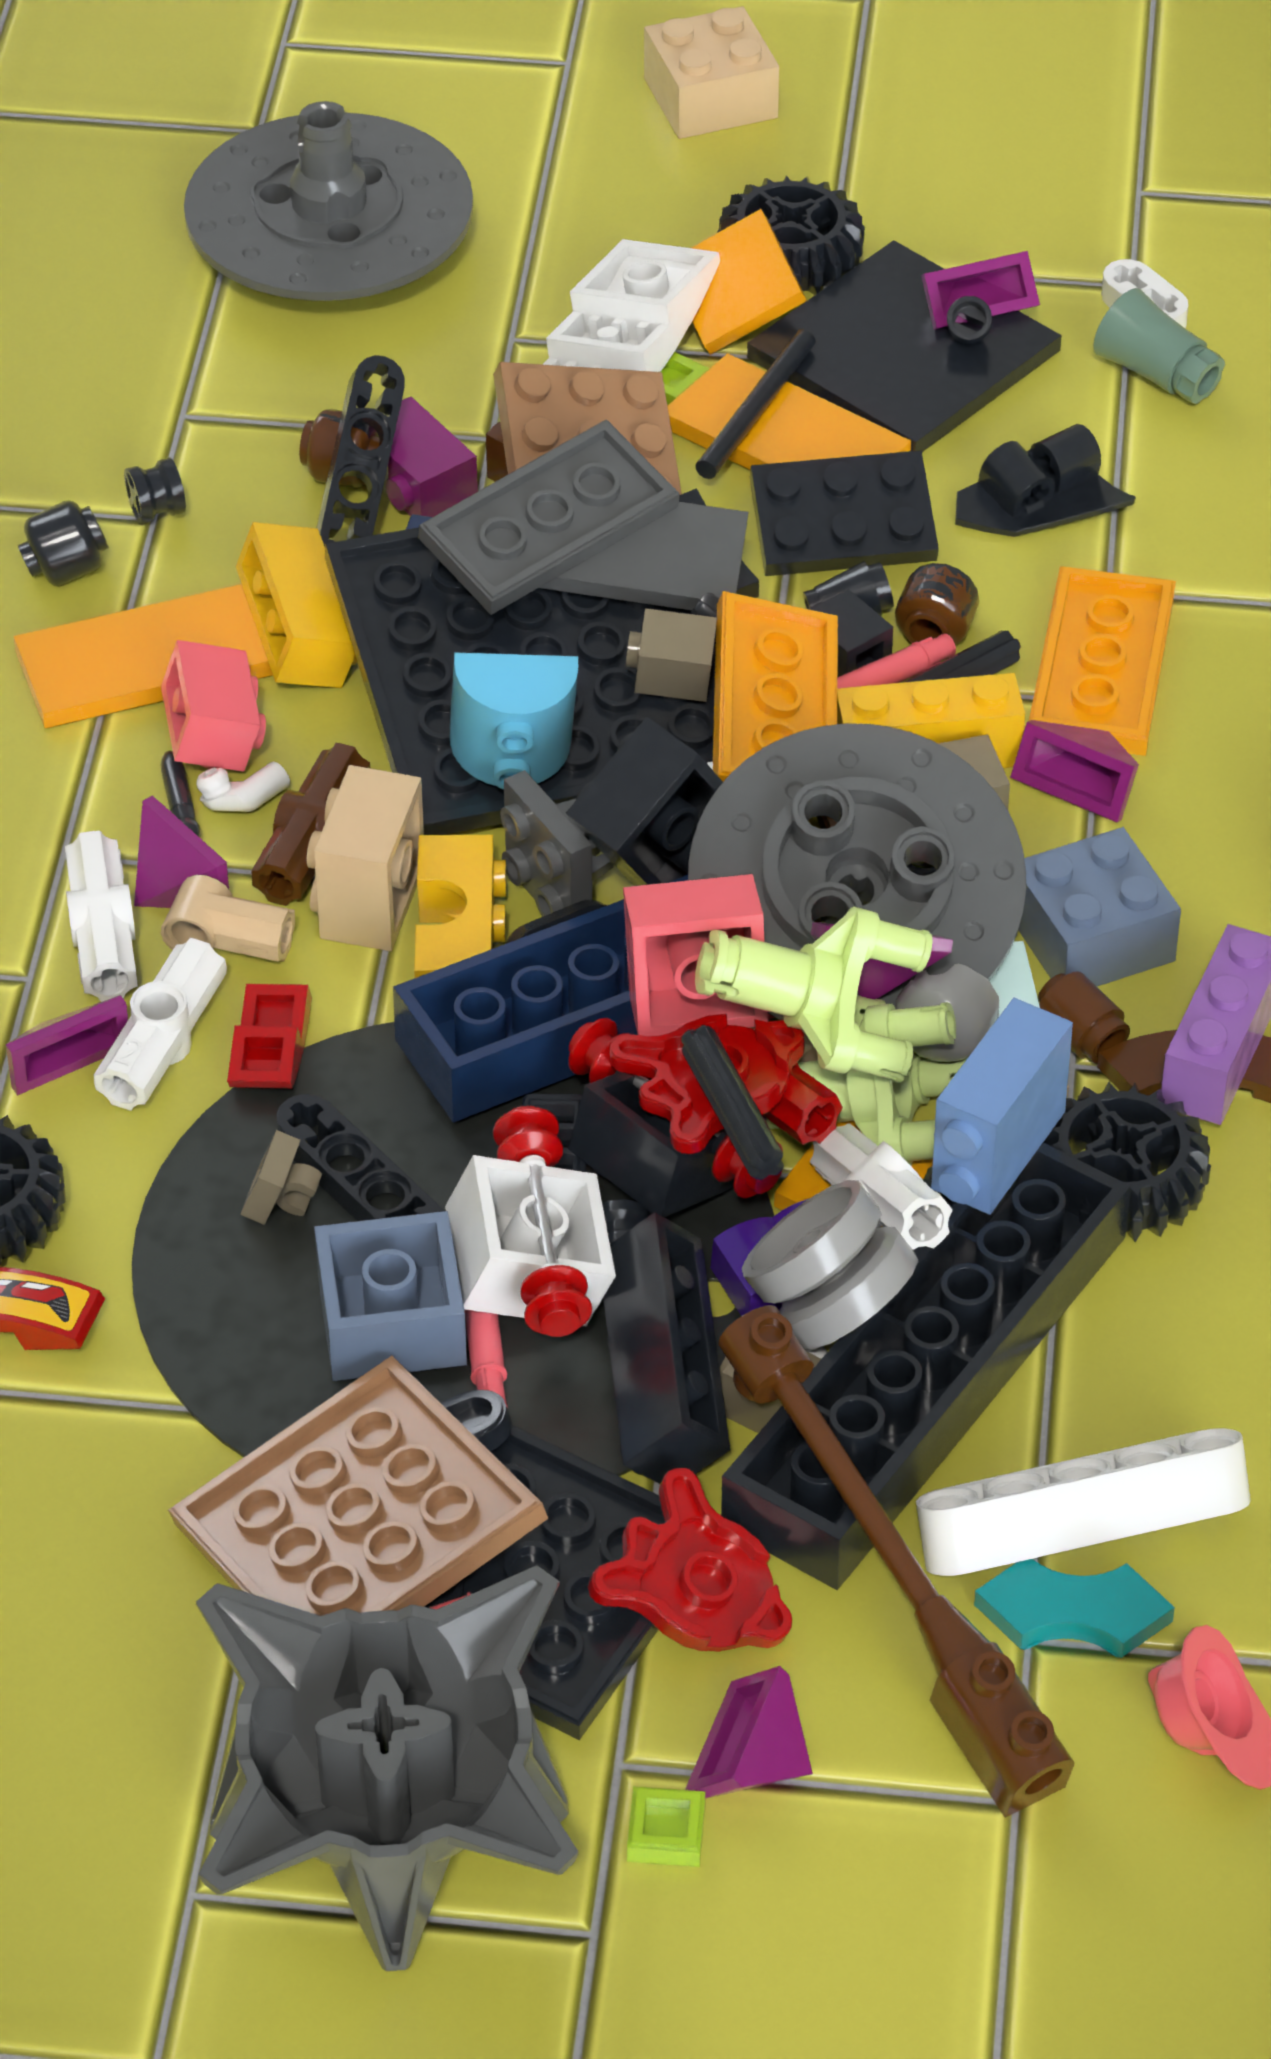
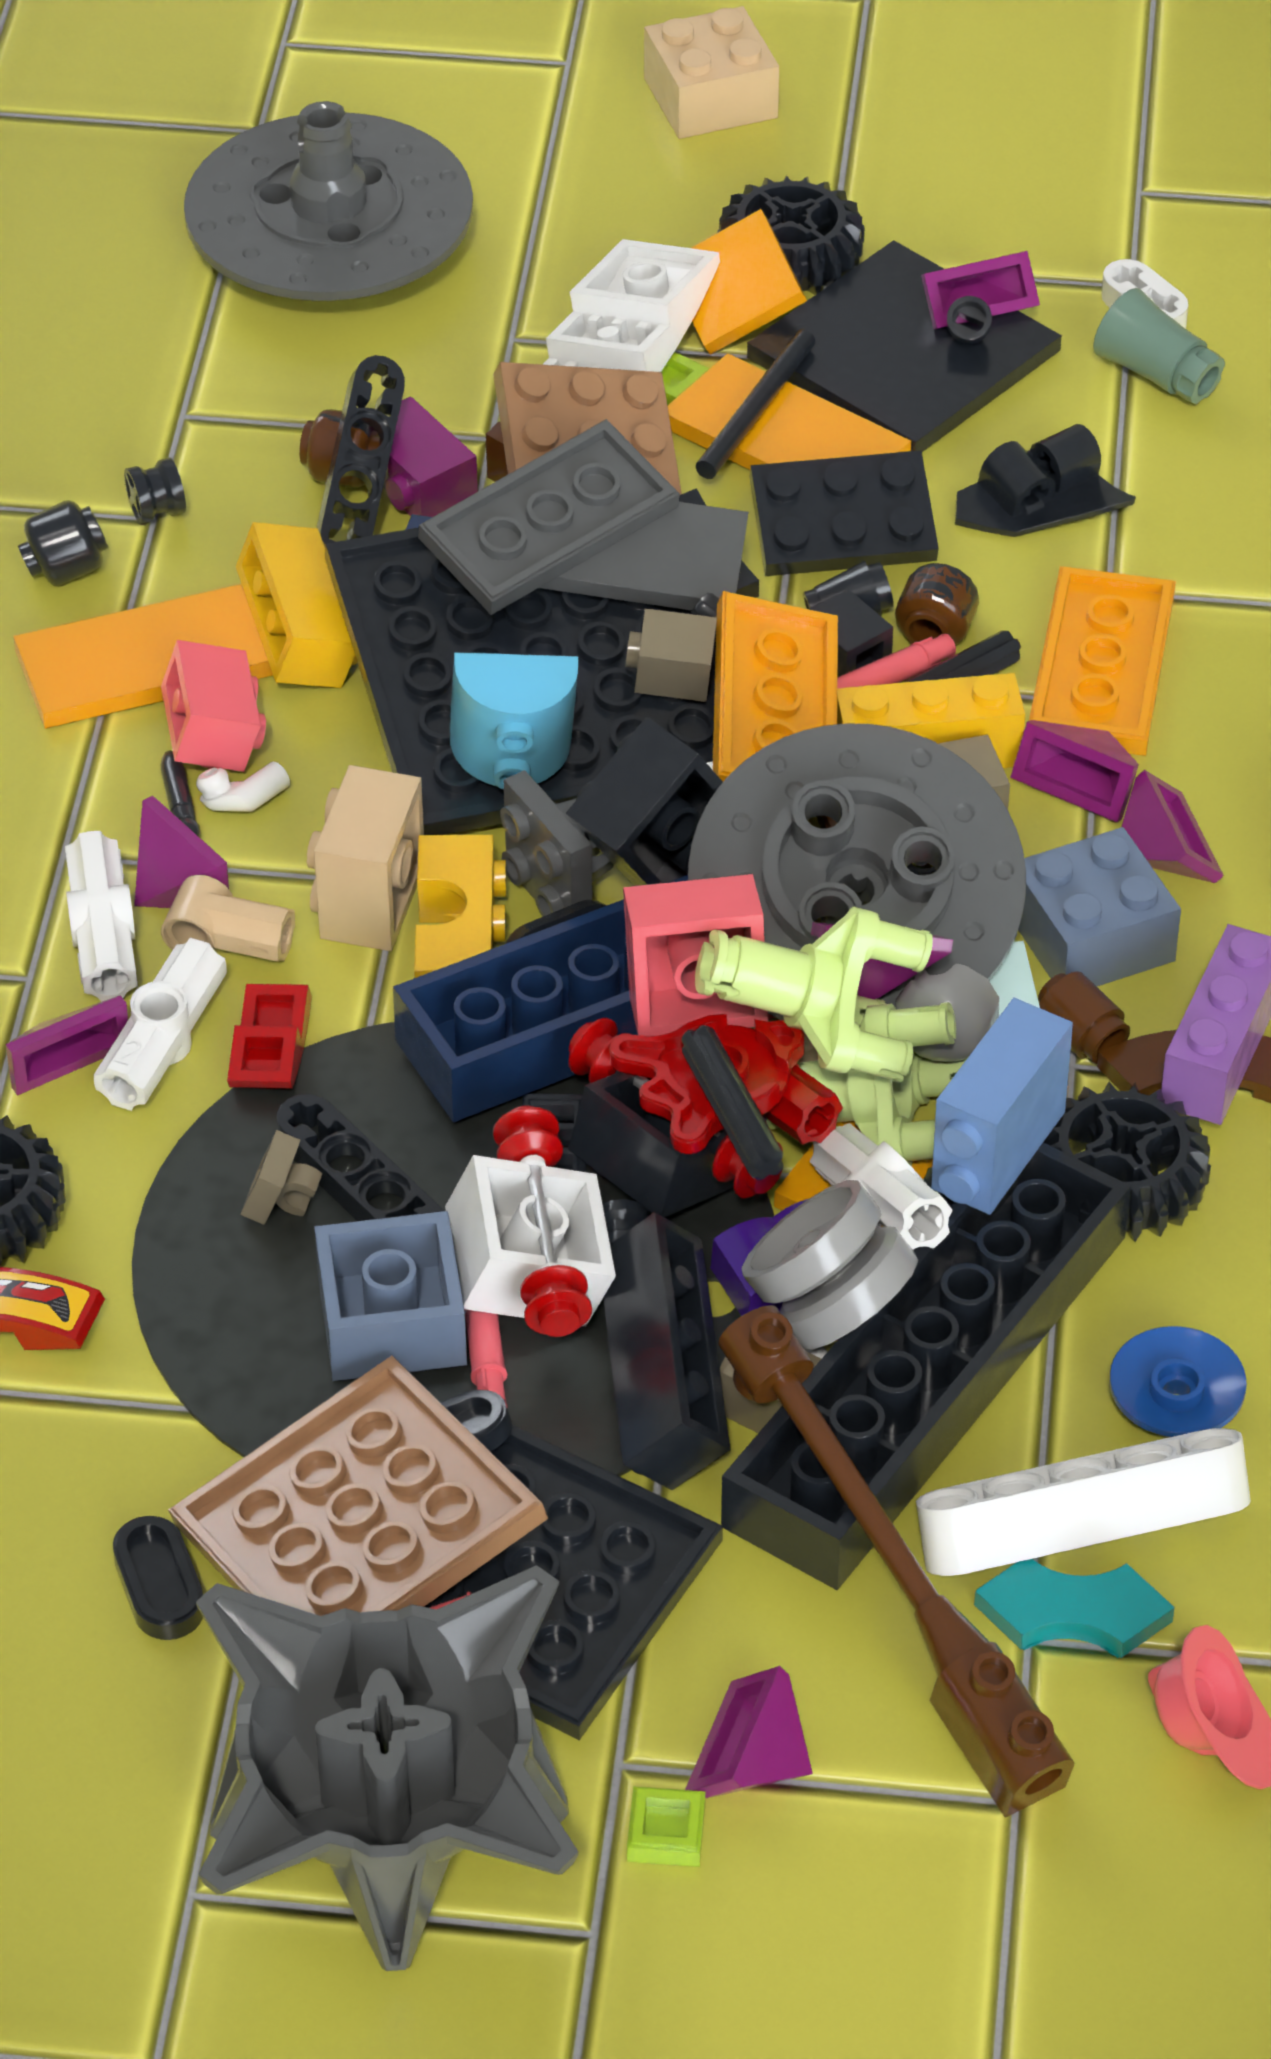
reddish brown piece [251,742,371,906] -> none
red tile [588,1468,792,1652] -> none
none -> black tile [113,1516,203,1640]
none -> blue dish [1110,1326,1247,1437]
none -> magenta slope [1121,770,1224,883]

